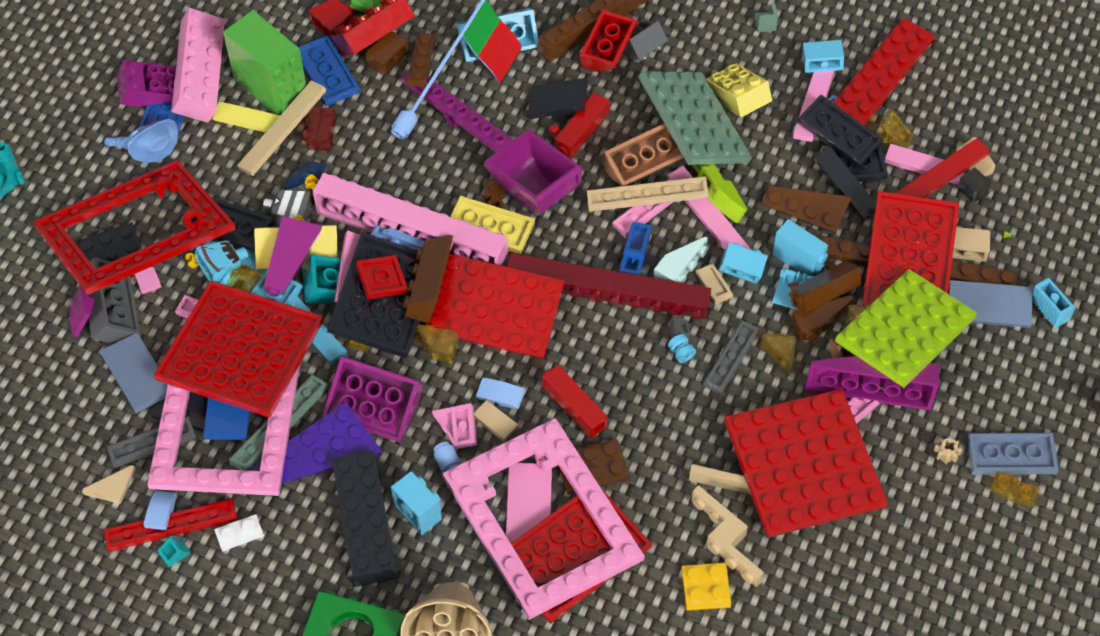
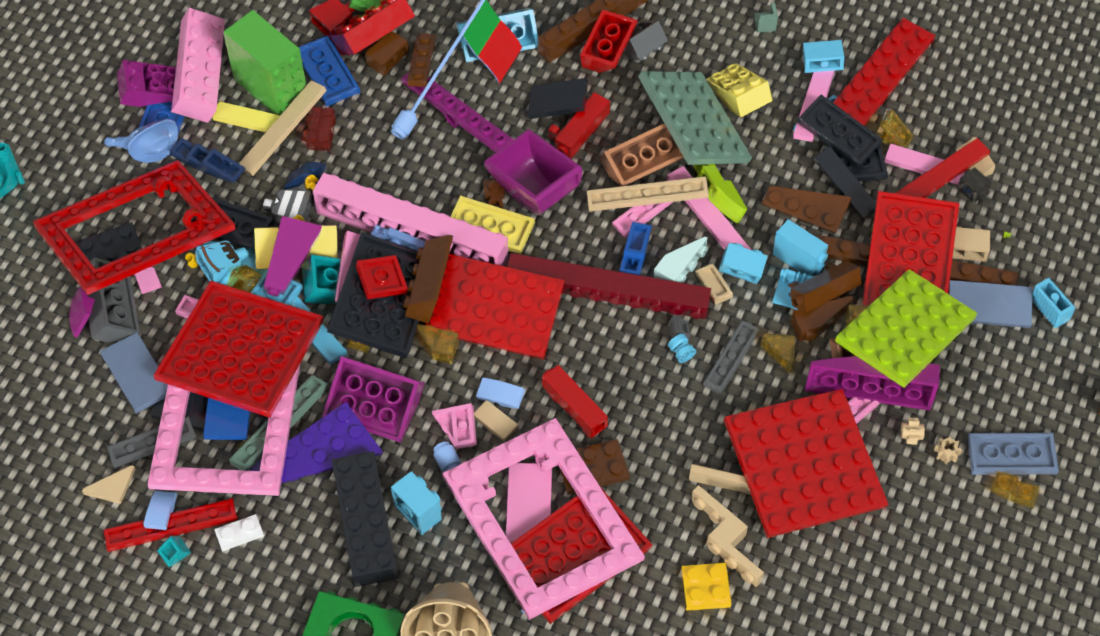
none -> dark blue slope [170,138,246,183]
none -> tan gear [901,418,925,445]

